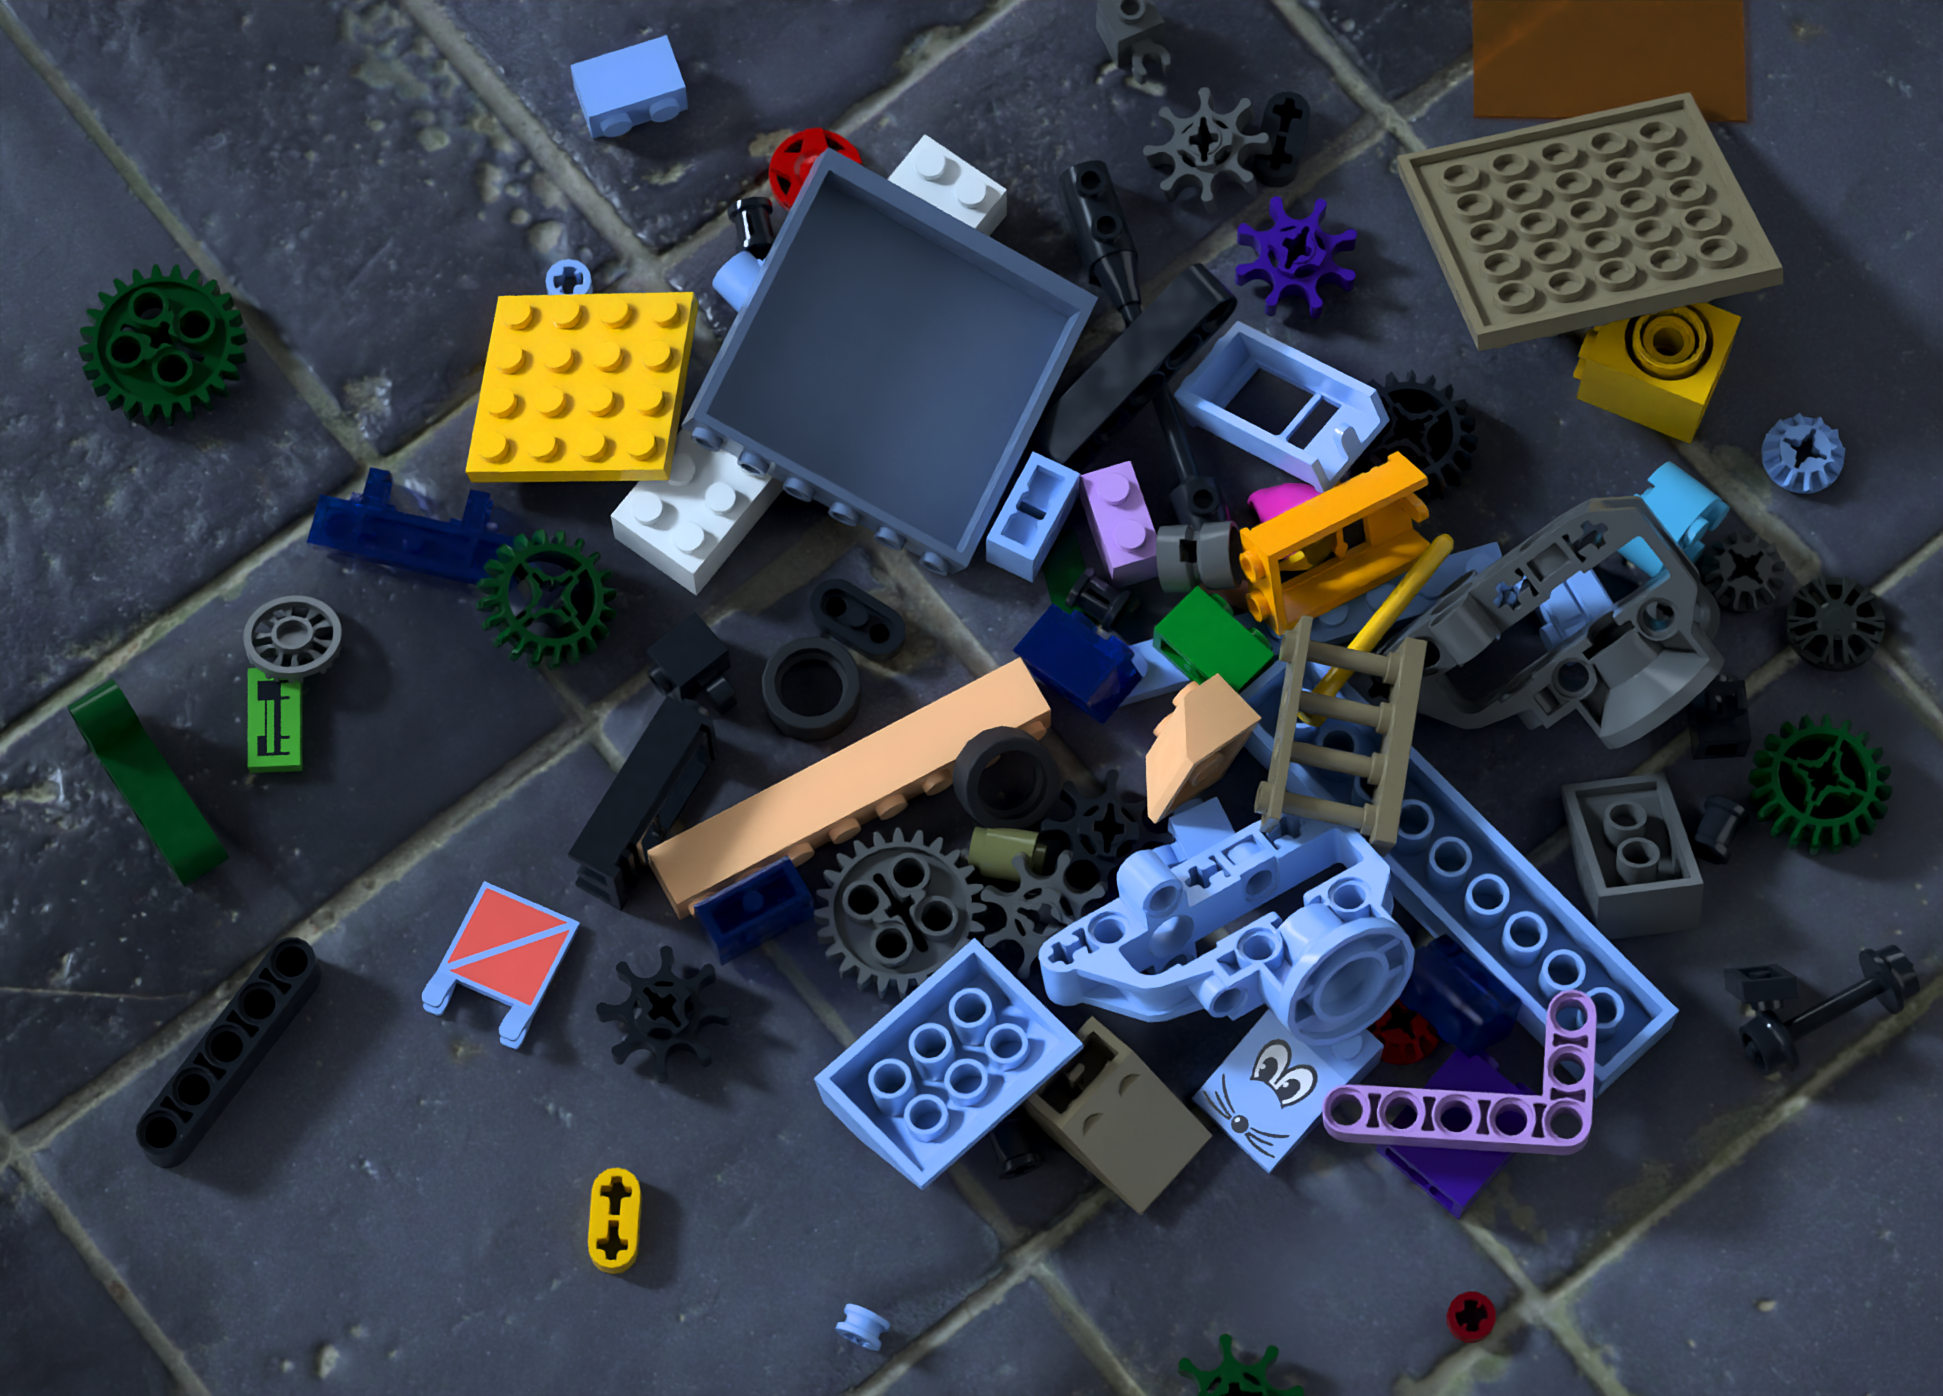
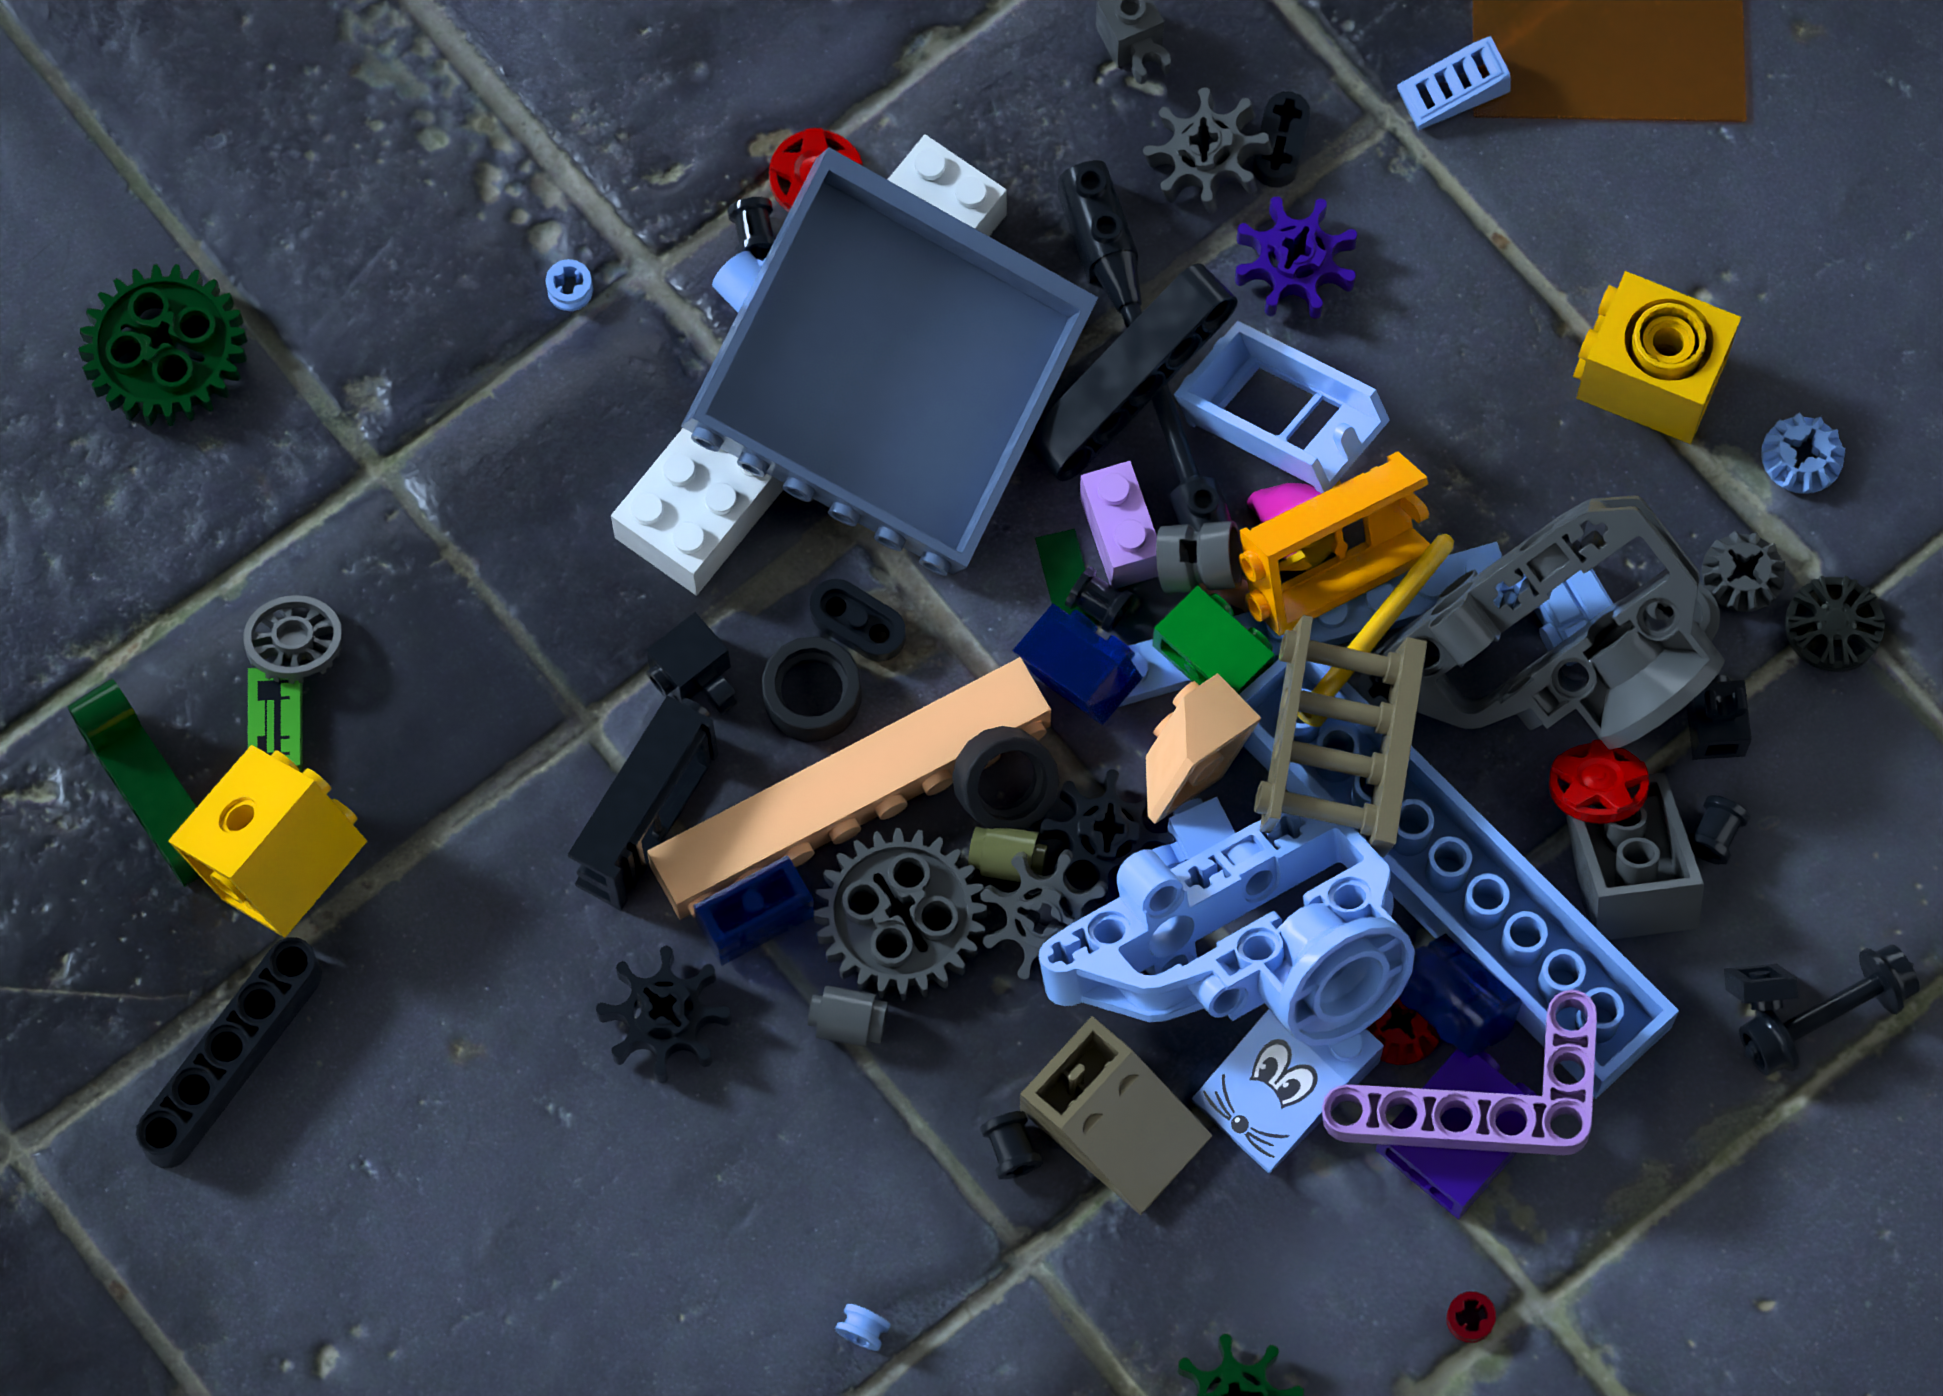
clear blue hinge [307,467,515,593] -> none
flag [422,881,580,1050] -> none
yellow plate [465,292,699,483] -> none
dark green gear [476,529,617,671] -> none
light blue brick [570,35,688,139] -> none
yellow beam [588,1168,642,1274] -> none
light blue slope [814,938,1084,1191] -> none
light blue brick [986,452,1080,583] -> none
black gear [1347,370,1478,505] -> none
dark tan plate [1397,92,1783,351] -> none
medium azure brick [1617,461,1730,578] -> none
dark green gear [1748,713,1893,856] -> none
none -> yellow brick [168,745,367,938]
none -> dark grey brick [808,985,888,1047]
none -> light blue slope [1397,36,1511,131]
none -> red wheel [1549,740,1649,824]

